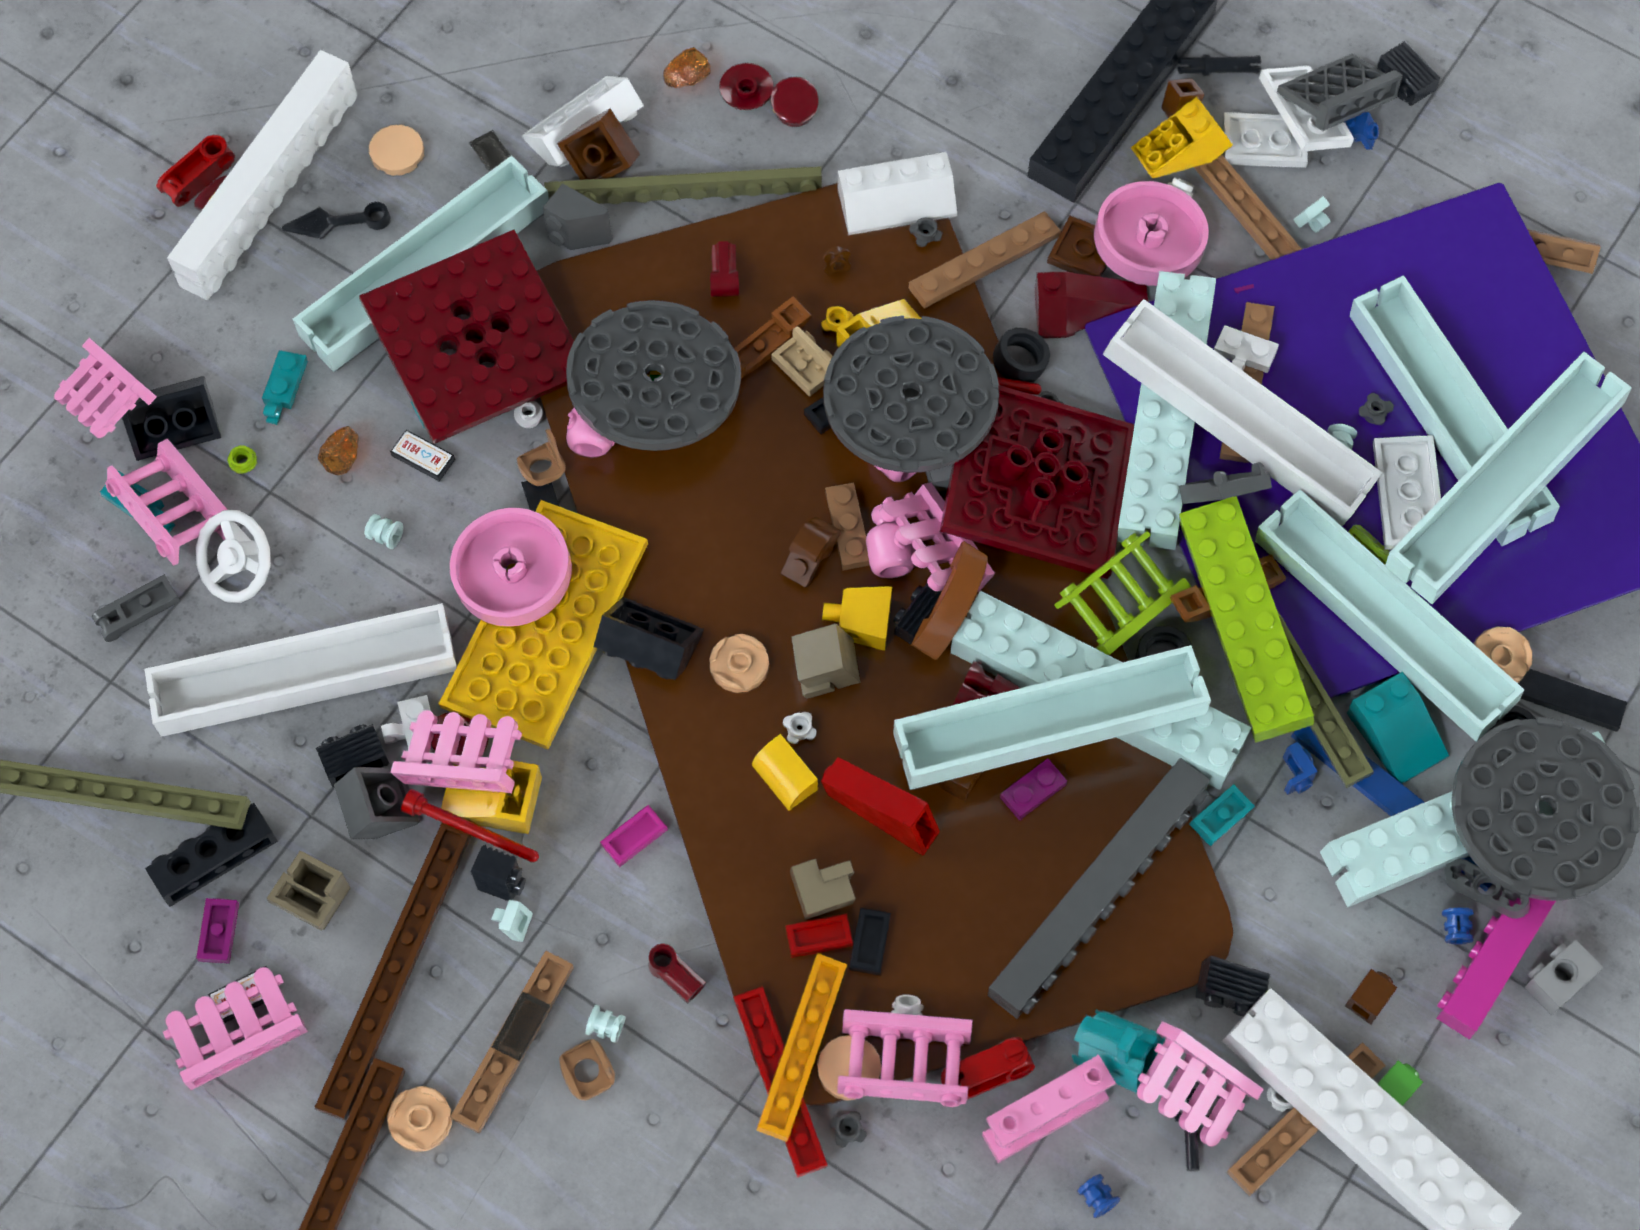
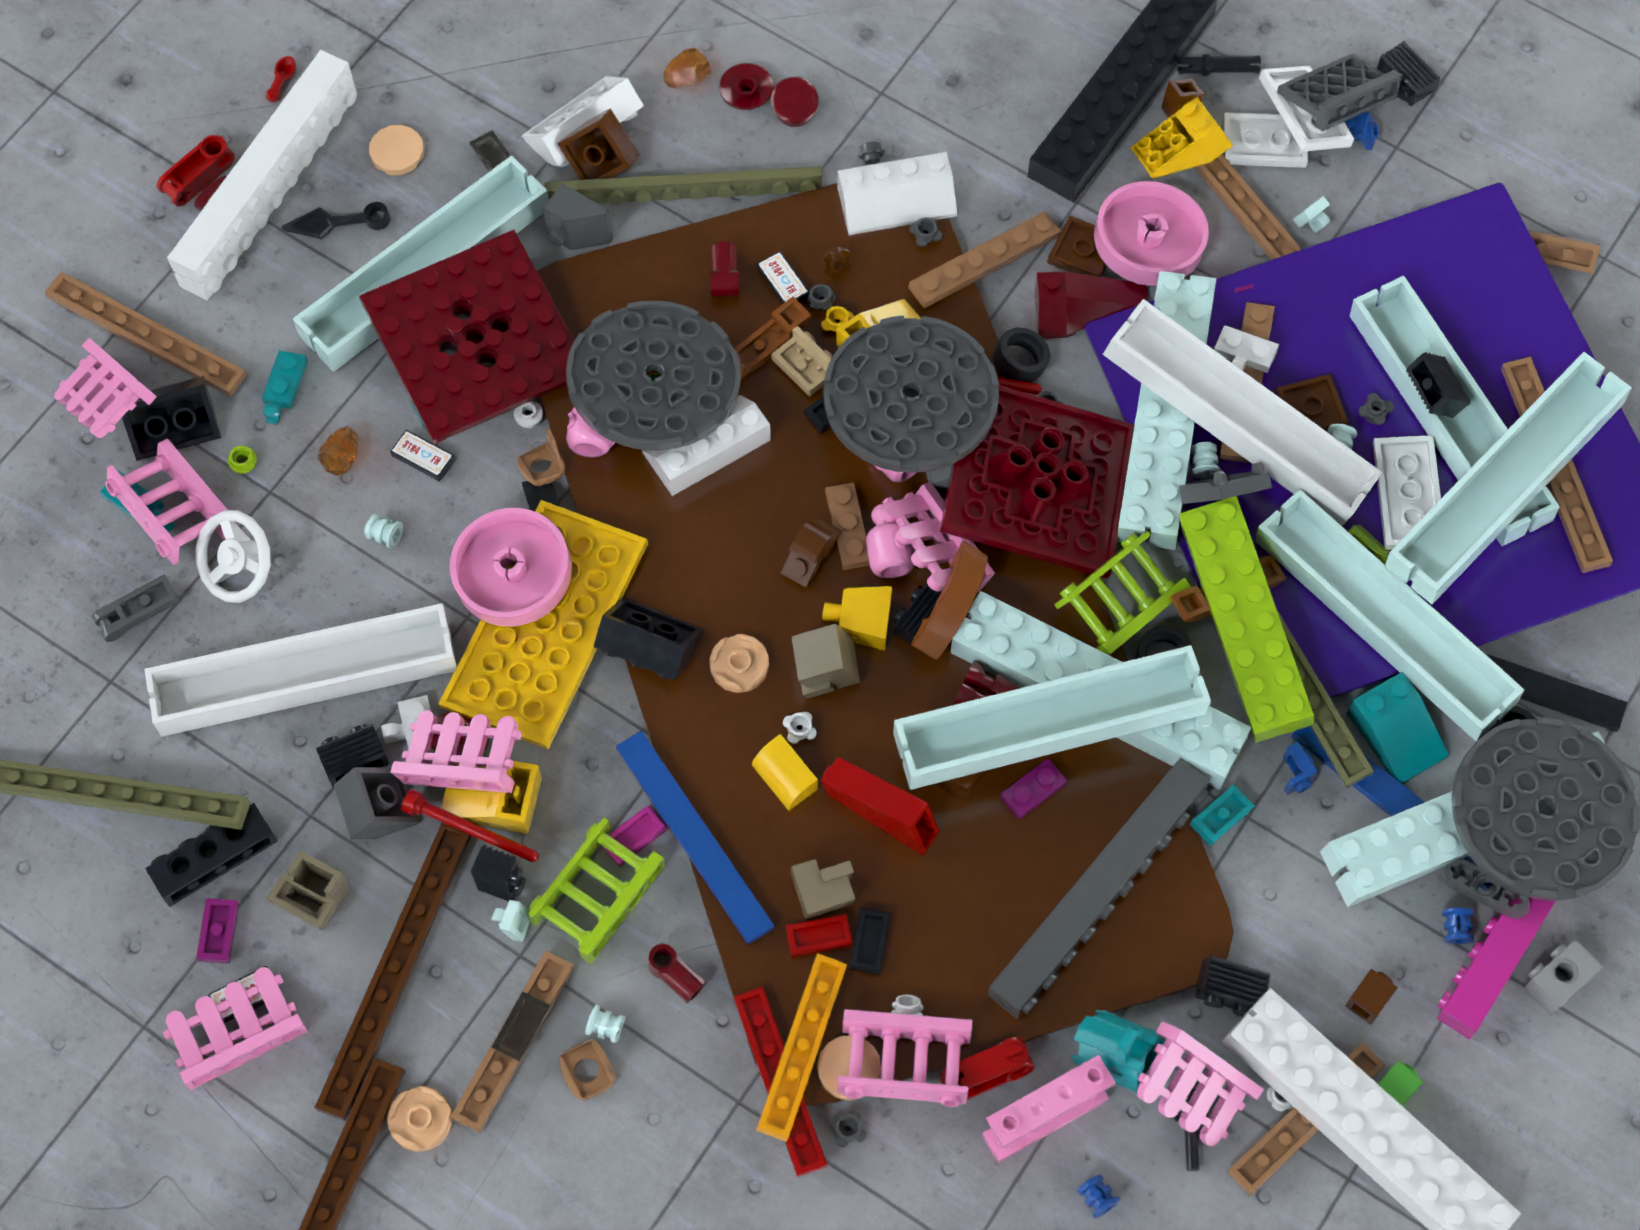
white plate [1168,177,1194,198] -> none
light nougat tile [1474,627,1532,683] -> none
none -> medium nougat plate [44,271,247,397]
none -> red piece [266,56,296,102]
none -> lime fence [528,817,665,965]
none -> blue tile [616,731,774,945]
none -> white slope [642,395,771,496]
none -> tile [756,251,810,304]
none -> dark grey plate [808,284,836,310]
none -> dark grey plate [858,142,885,164]
none -> light aqua bush [1191,442,1221,479]
none -> reddish brown tile [1274,374,1349,433]
none -> black brick [1406,352,1470,418]
none -> medium nougat plate [1501,357,1613,573]

